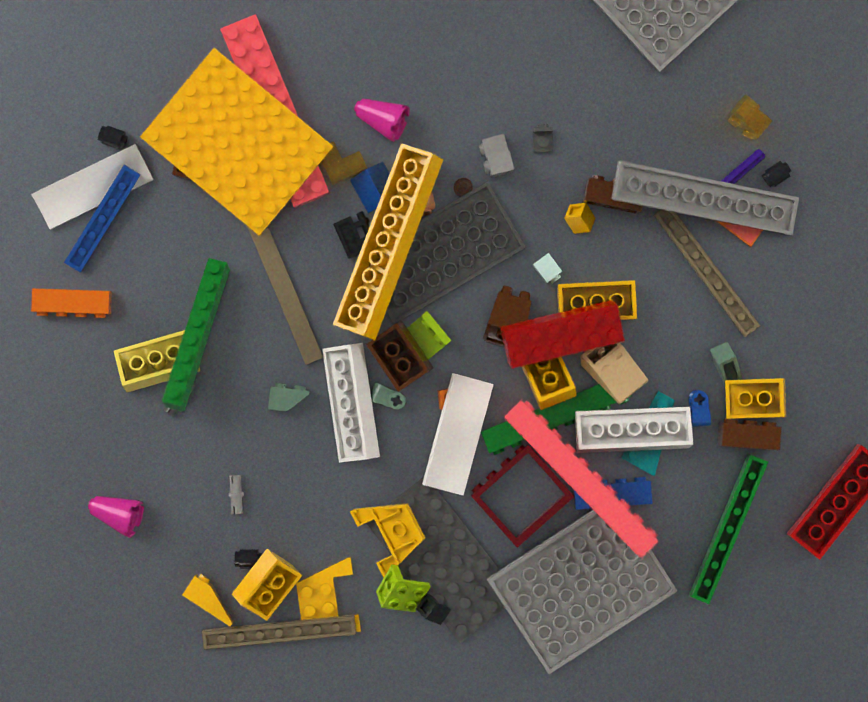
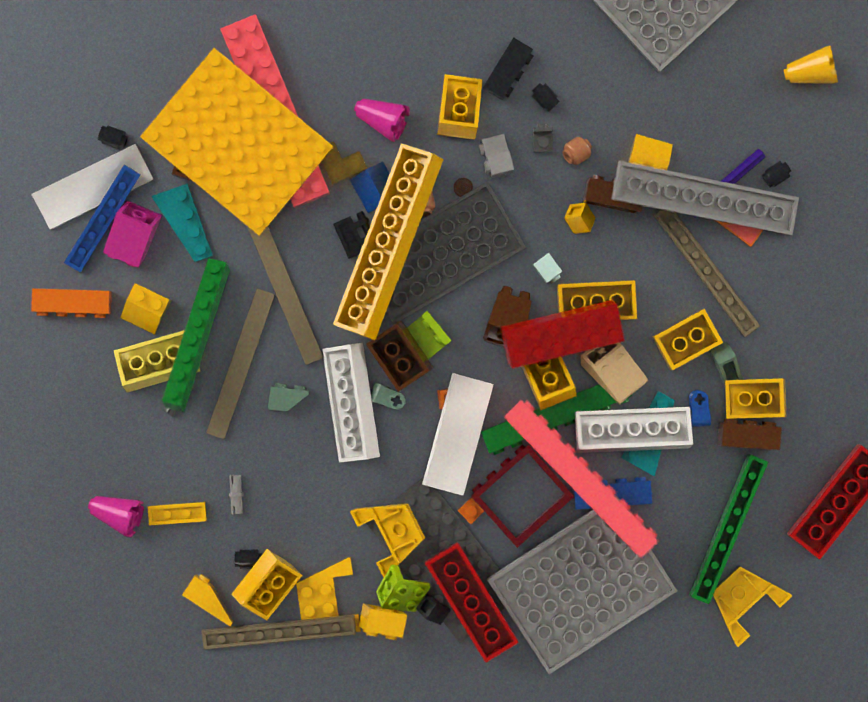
clear yellow brick [726,94,772,140] -> none
none -> dark pink slope [103,200,162,267]
none -> yellow slope [120,283,172,335]
none -> yellow plate [147,502,207,525]
none -> teal wing [151,184,213,262]
none -> dark tan tile [206,288,275,439]
none -> yellow brick [358,603,407,640]
none -> red brick [425,541,519,663]
none -> yellow slope [437,74,482,140]
none -> orange plate [457,497,484,524]
none -> black brick [483,37,534,101]
none -> black brick [532,83,560,112]
none -> nougat head [563,137,592,165]
none -> yellow slope [628,134,673,170]
none -> yellow brick [652,309,723,370]
none -> yellow wing [713,566,792,647]
none -> yellow cone [784,45,838,84]

